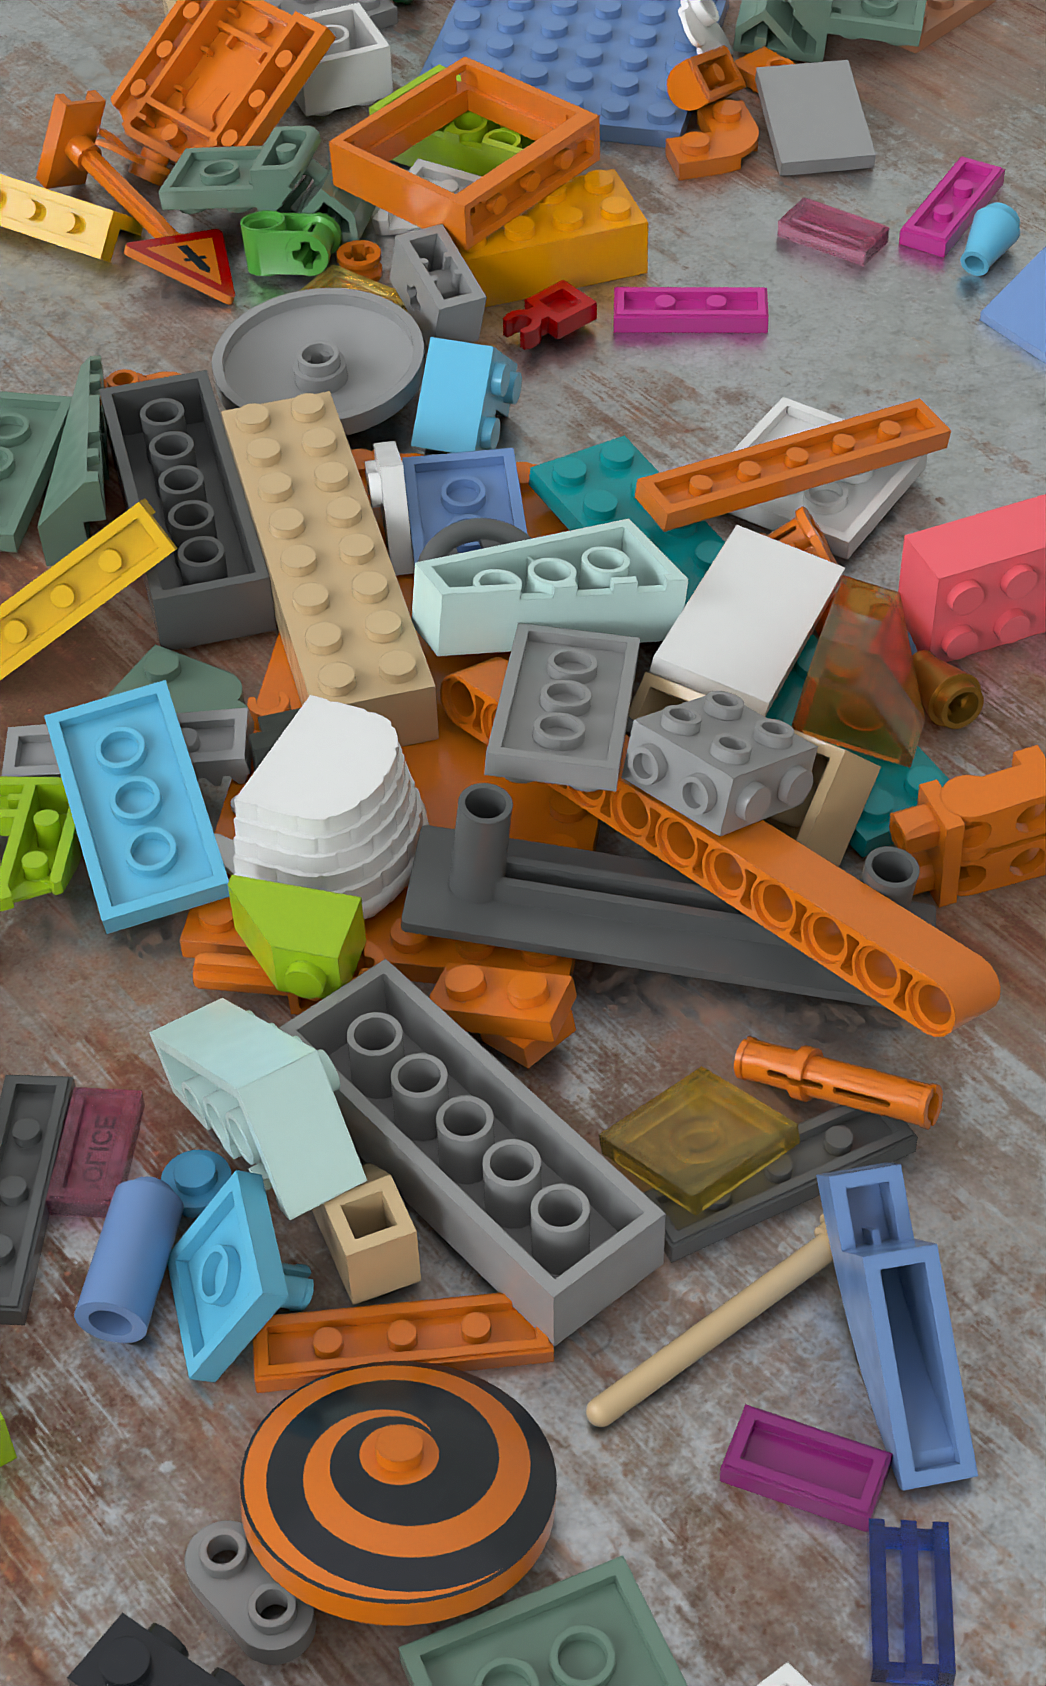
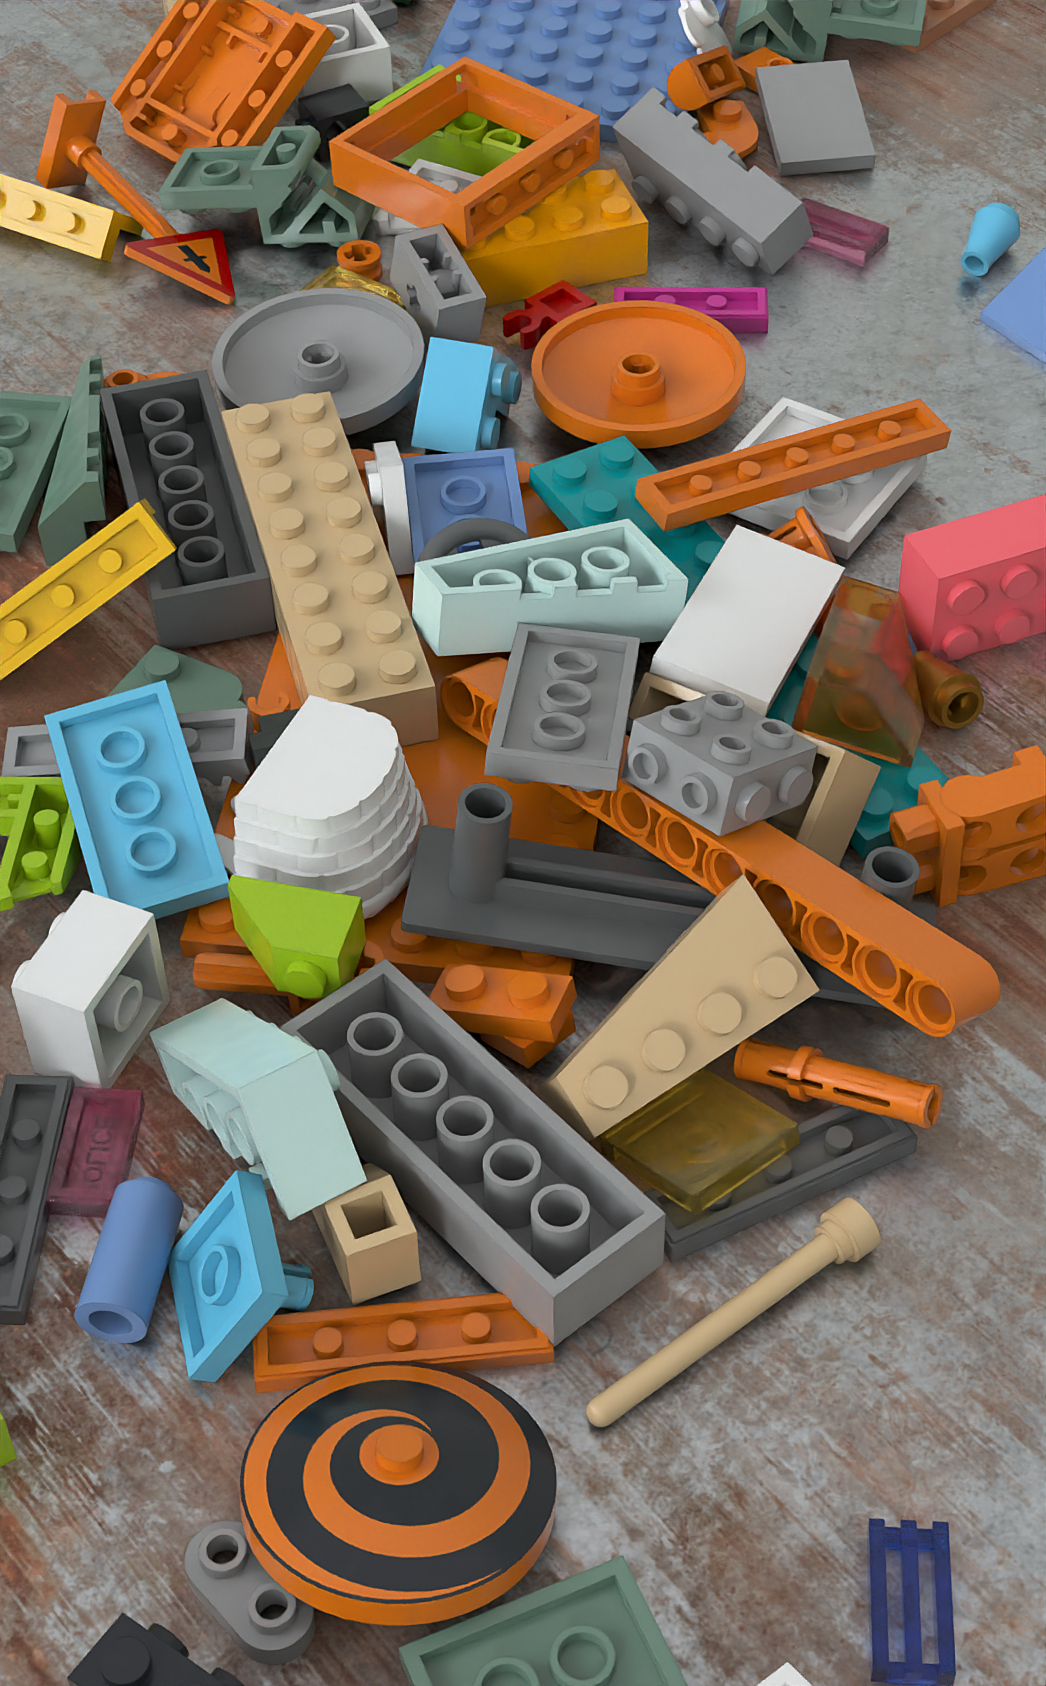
orange plate [94,128,172,187] -> none
dark azure plate [161,1150,232,1218] -> none
bright green piece [240,210,342,276] -> none
magenta tile [720,1404,893,1533] -> none
medium blue slope [816,1162,978,1491] -> none
dark pink tile [899,156,1005,258] -> none
none -> white brick [11,890,171,1097]
none -> black brick [295,84,370,163]
none -> orange dish [531,300,746,449]
none -> tan wedge [538,874,820,1142]
none -> light grey wedge [612,87,814,276]

